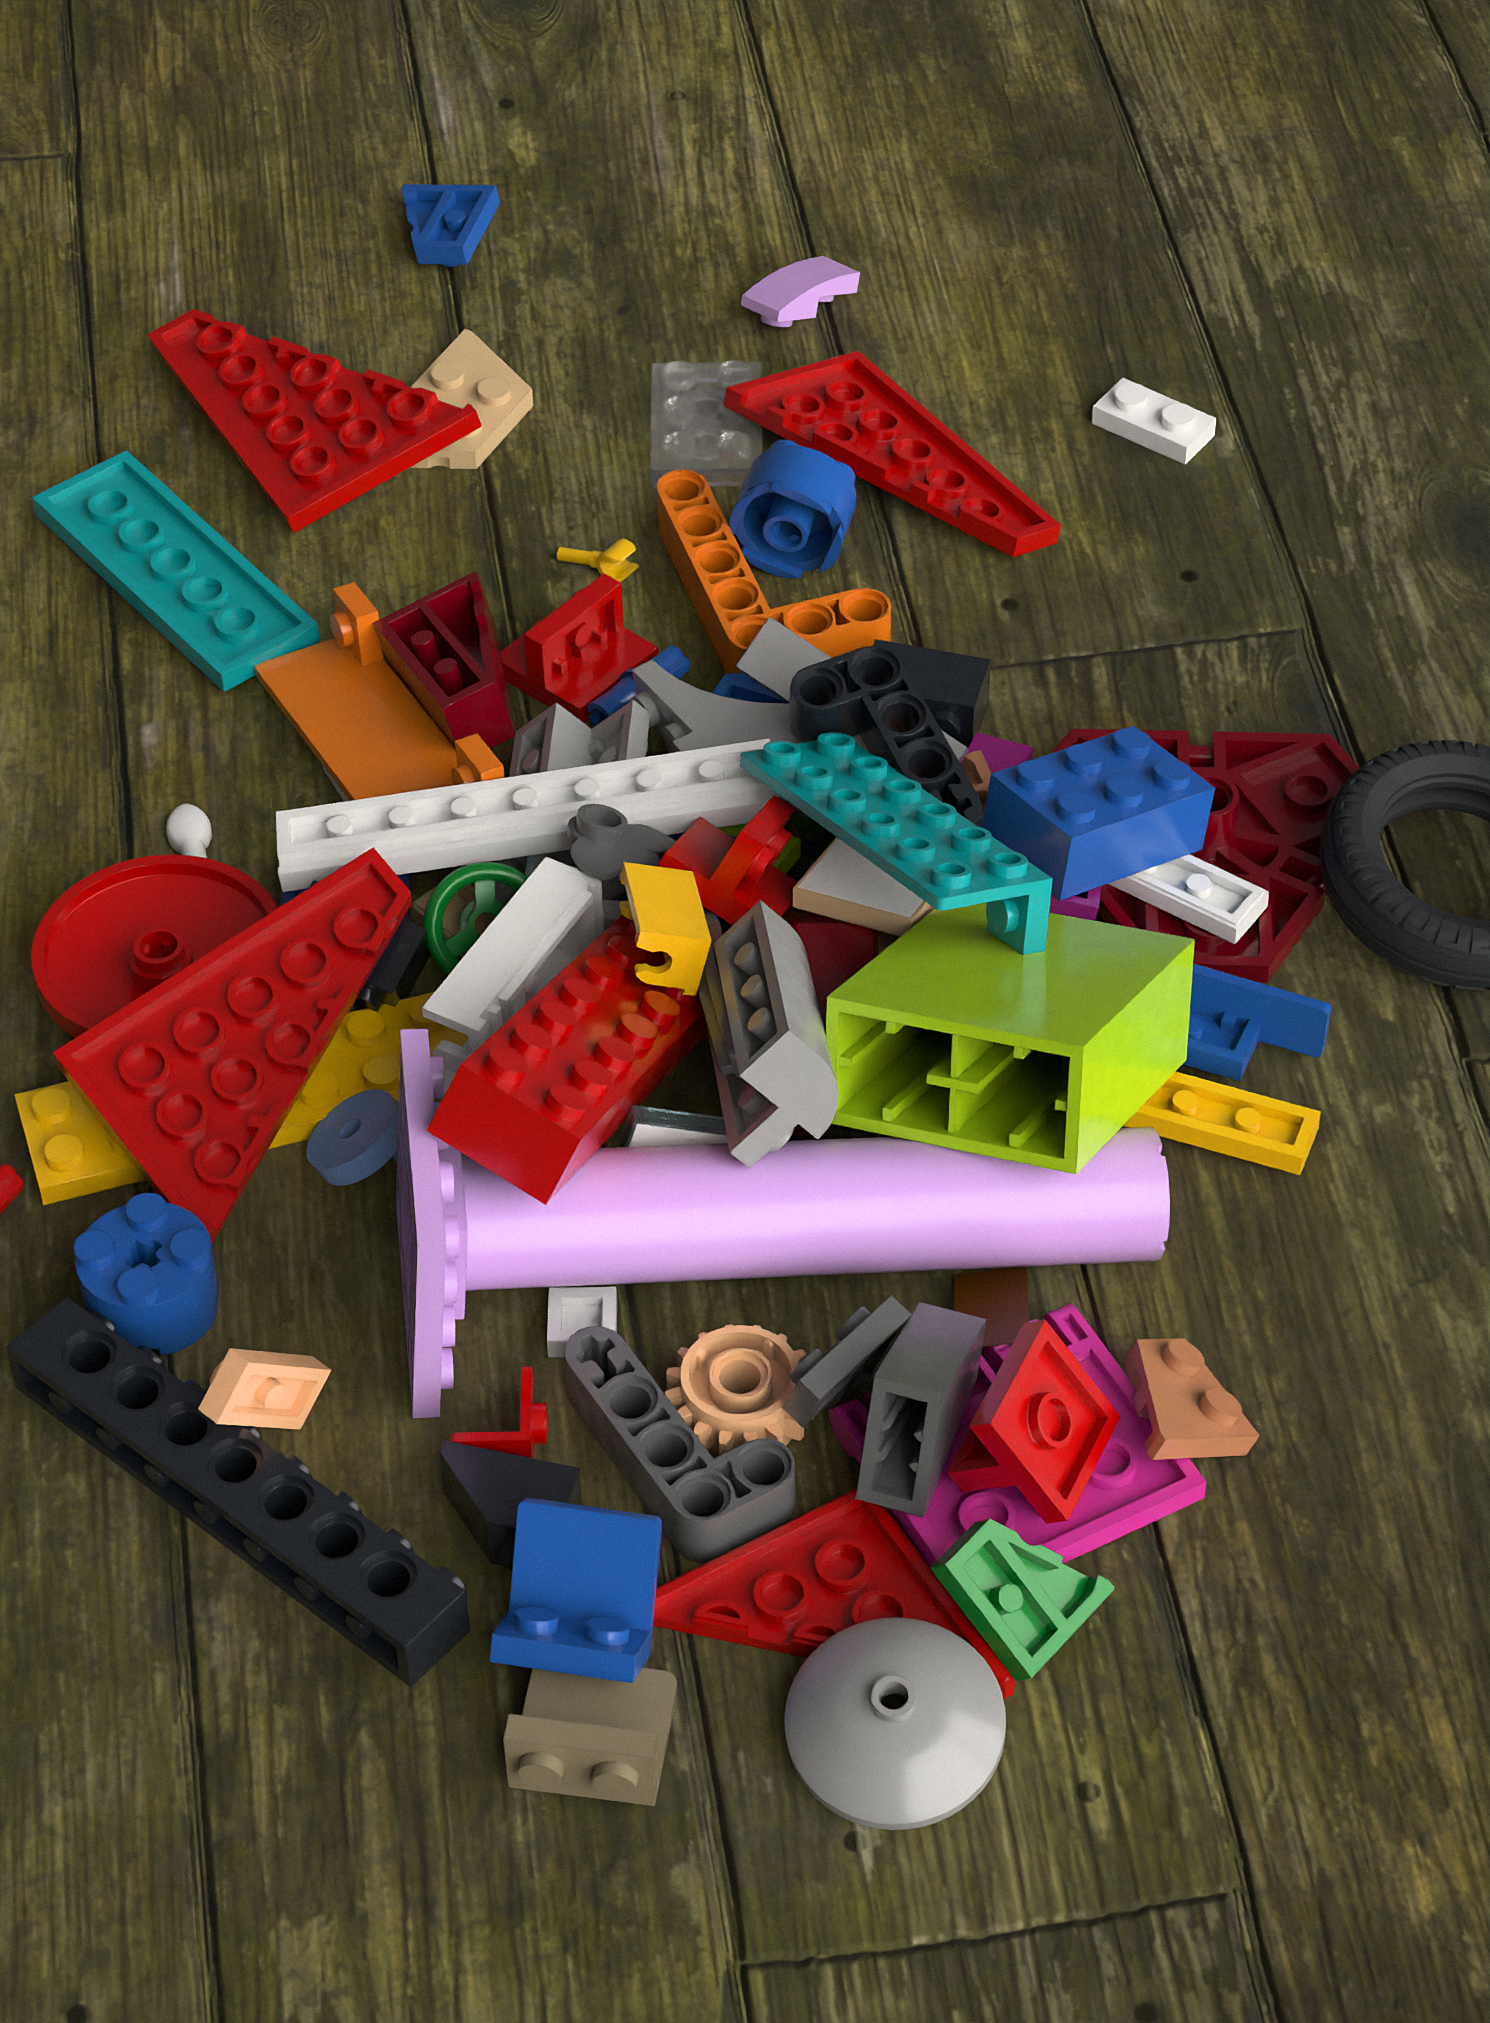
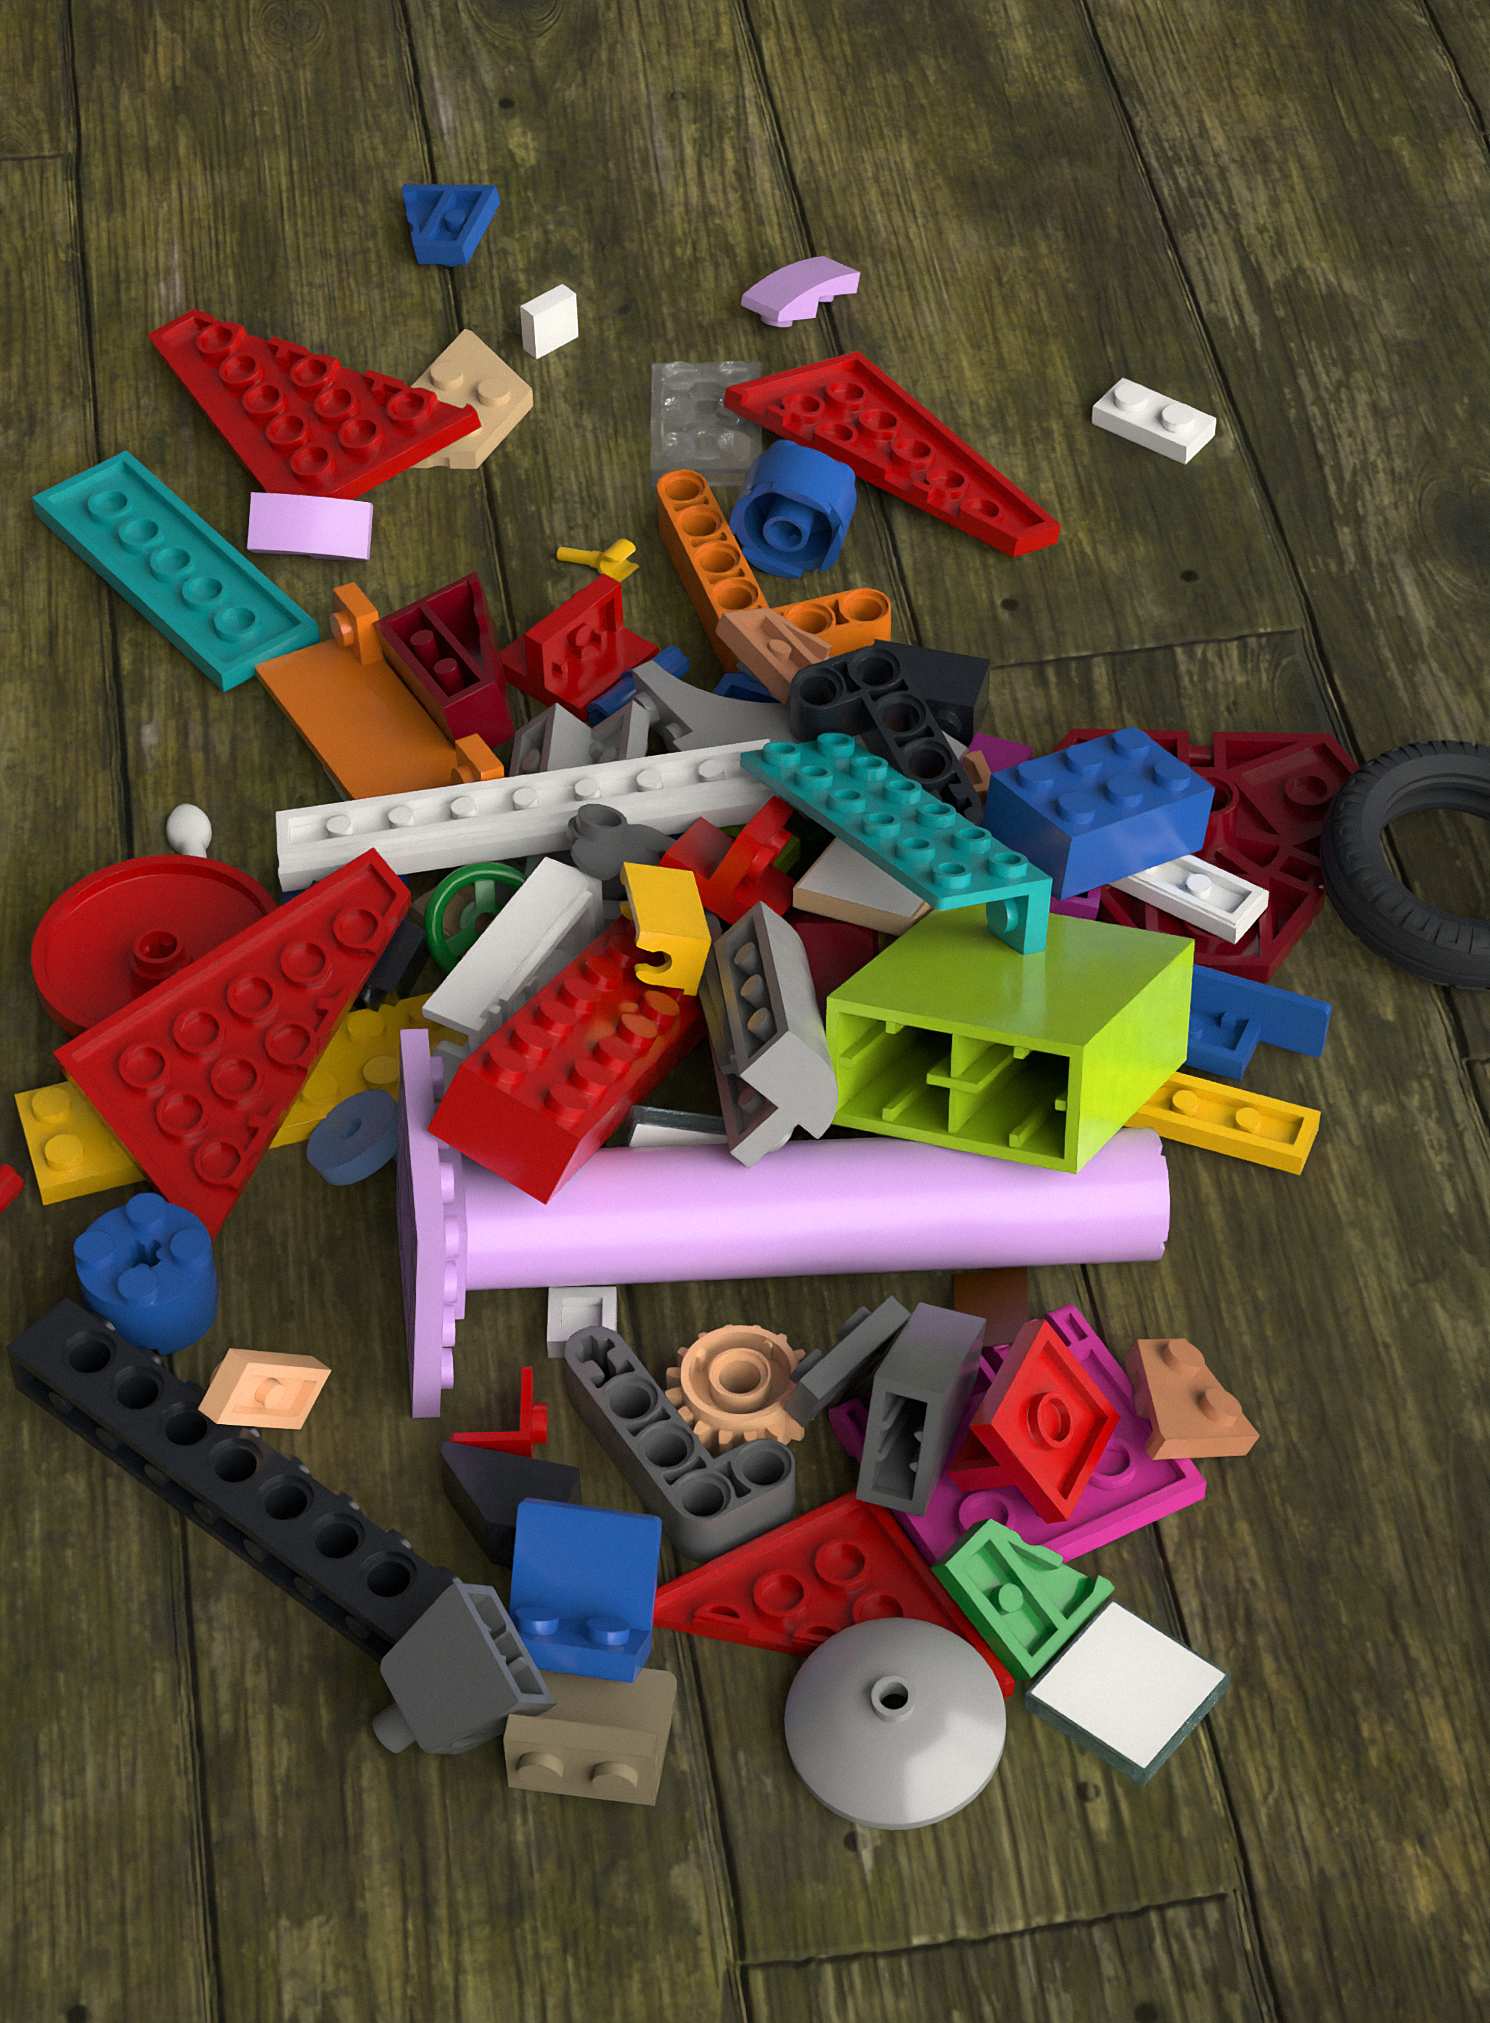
none -> lavender slope [247,492,373,561]
none -> dark grey torso [372,1583,557,1754]
none -> white tile [520,284,578,359]
none -> nougat wing [715,608,832,706]
none -> white tile [1025,1598,1231,1787]

